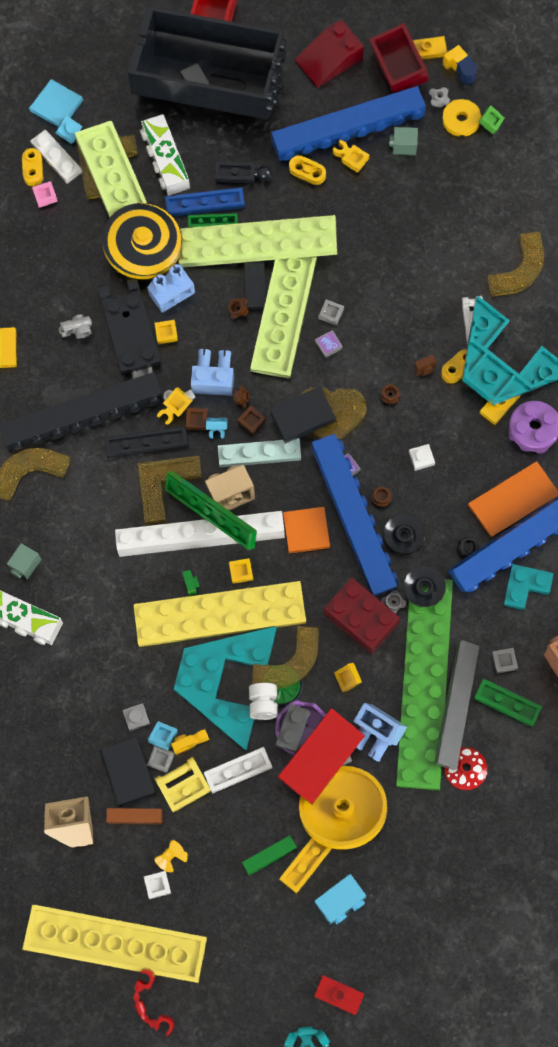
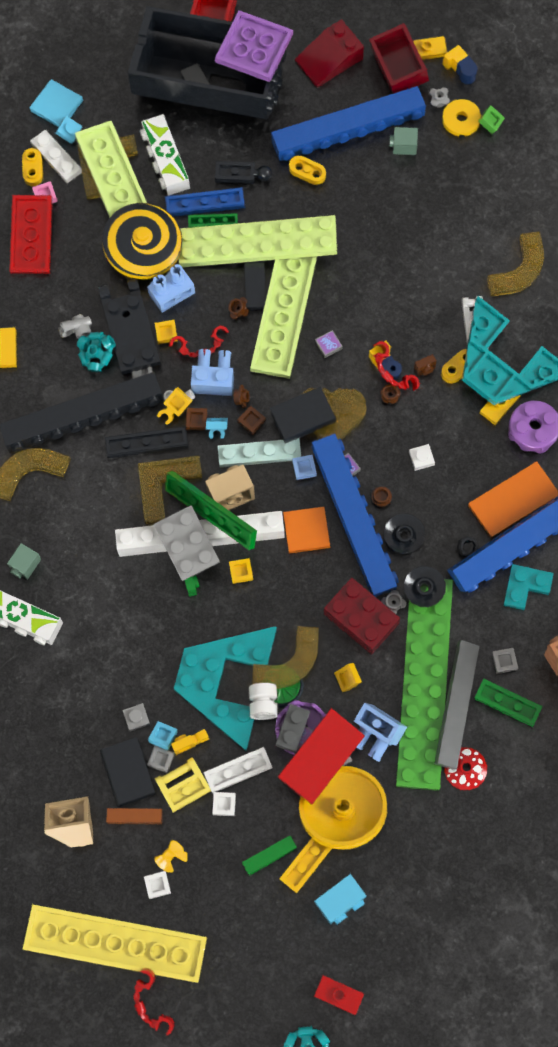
light yellow plate [134,581,306,647] -> none
light grey tile [318,300,344,326] -> none
yellow plate [333,140,369,173] -> none
none -> red tile [10,195,53,274]
none -> teal piece [77,332,116,372]
none -> light grey plate [154,506,220,581]
none -> red piece [169,326,229,358]
none -> white plate [213,792,236,816]
none -> medium lavender plate [215,10,293,82]
none -> light blue plate [292,455,317,480]
none -> dark blue leg [369,340,402,381]
none -> red piece [373,341,420,391]

